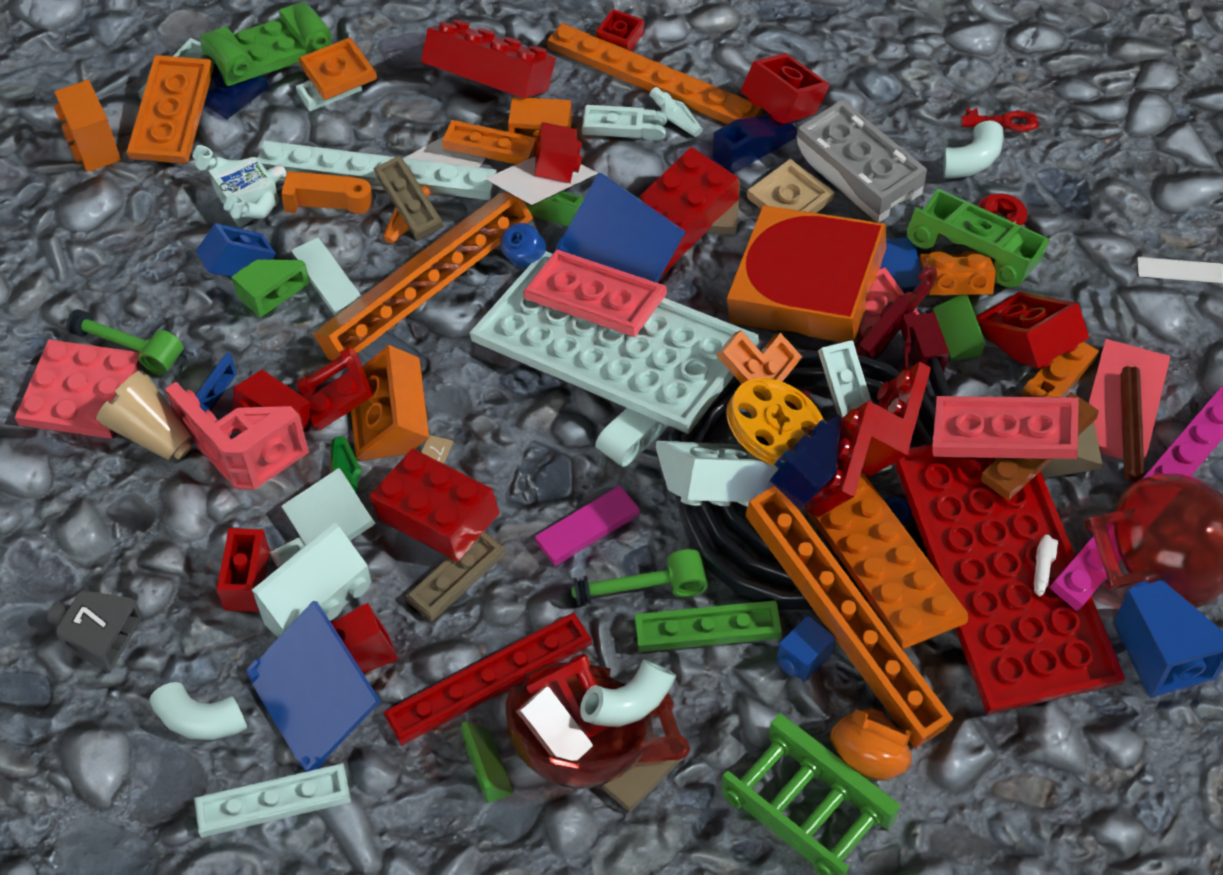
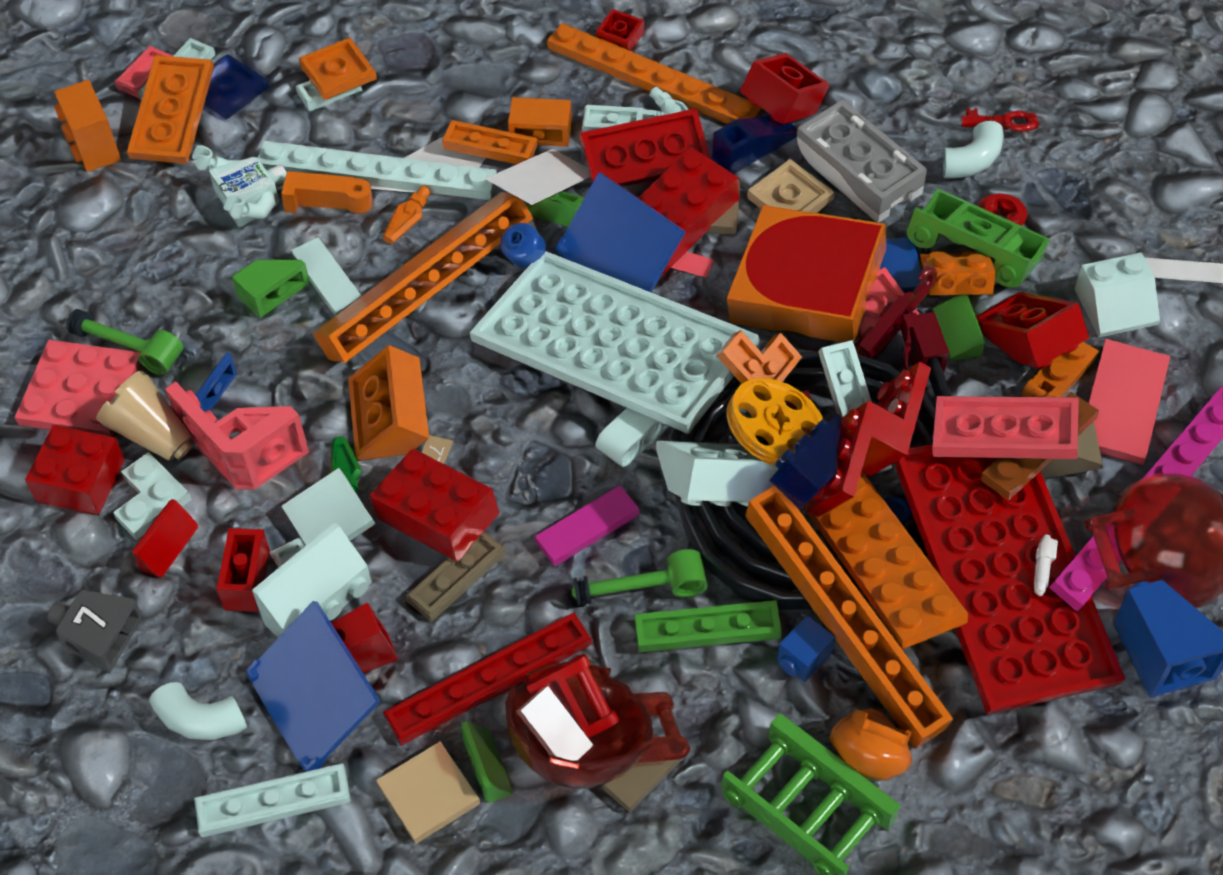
blue slope [196,223,276,276] -> none
bright green piece [200,1,332,86] -> none
red brick [233,369,311,430] -> none
red plate [296,346,373,431] -> none
dark tan tile [373,155,444,241] -> none
red brick [421,19,556,99] -> none
coral tile [523,249,667,337] -> none
red brick [534,122,582,183] -> none
light aqua cylinder [580,660,676,727] -> none
copper axle [1120,366,1145,483] -> none
none -> red brick [25,425,125,515]
none -> light aqua plate [113,452,192,540]
none -> coral tile [114,46,173,99]
none -> red slope [132,499,198,578]
none -> tan tile [376,741,480,844]
none -> red plate [580,108,711,187]
none -> coral sticker [671,252,714,278]
none -> light aqua slope [1074,252,1160,338]

